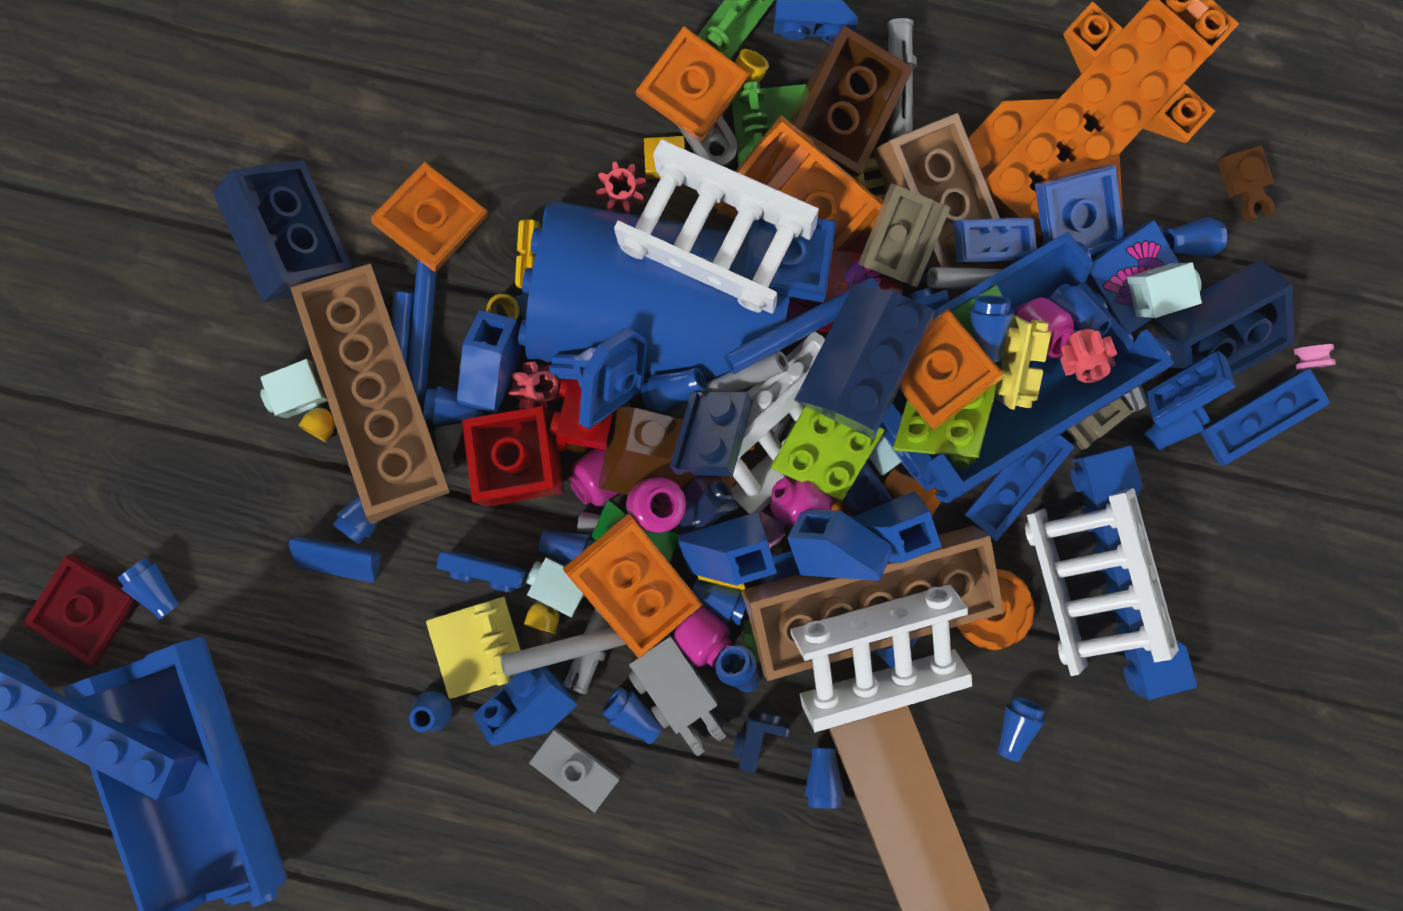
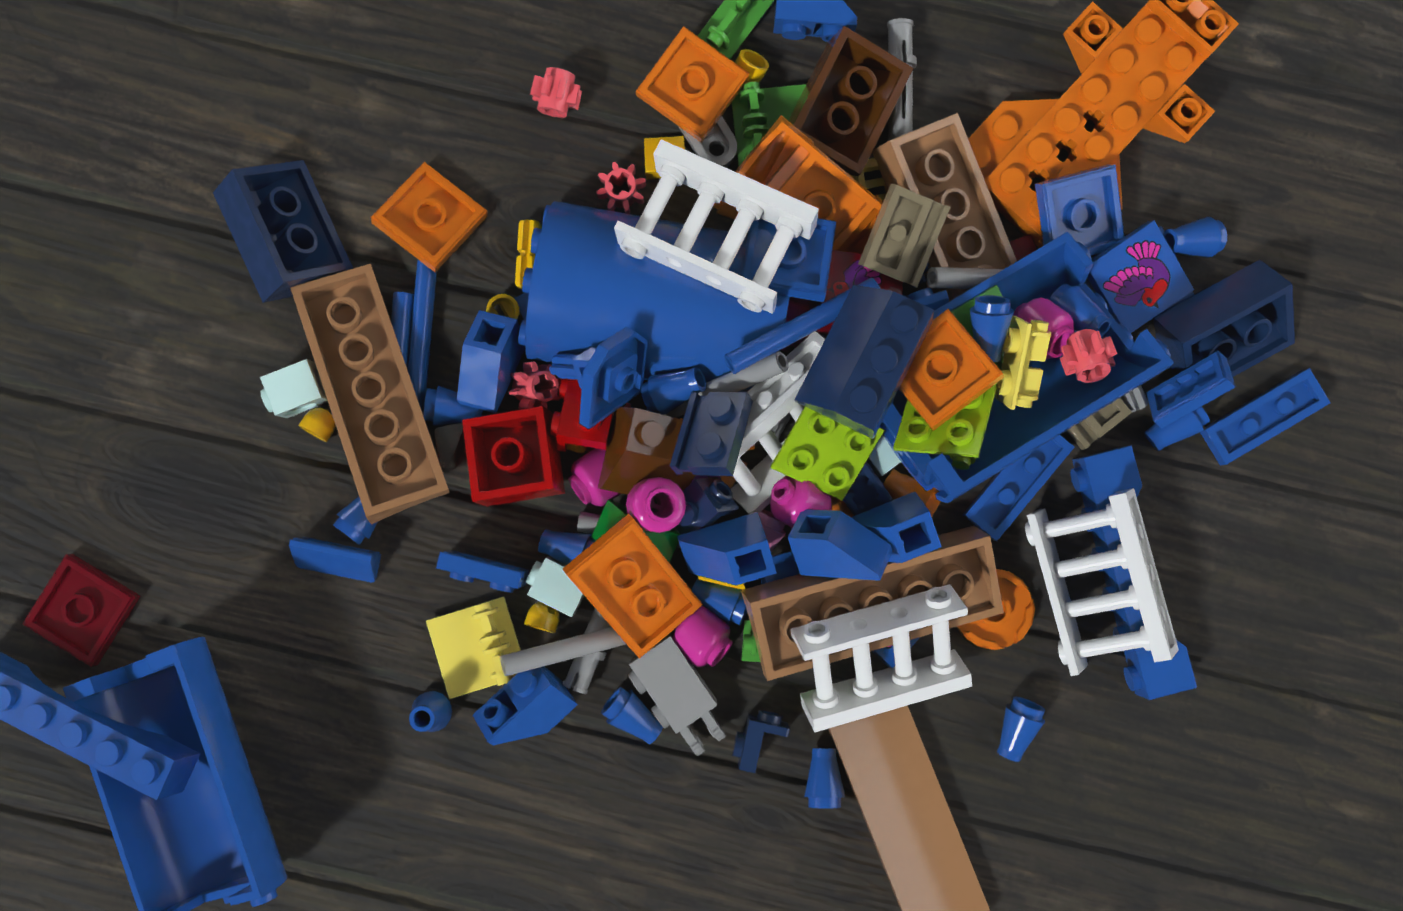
blue cone [118,557,180,620] -> none
light grey plate [529,728,620,813] -> none
blue cone [716,645,760,692] -> none
blue plate [953,218,1037,264] -> none
light aqua brick [1127,262,1202,318] -> none
reddish brown plate [1217,145,1275,222] -> none
bright pink bush [1294,344,1336,370] -> none
none -> coral gear [530,67,582,118]

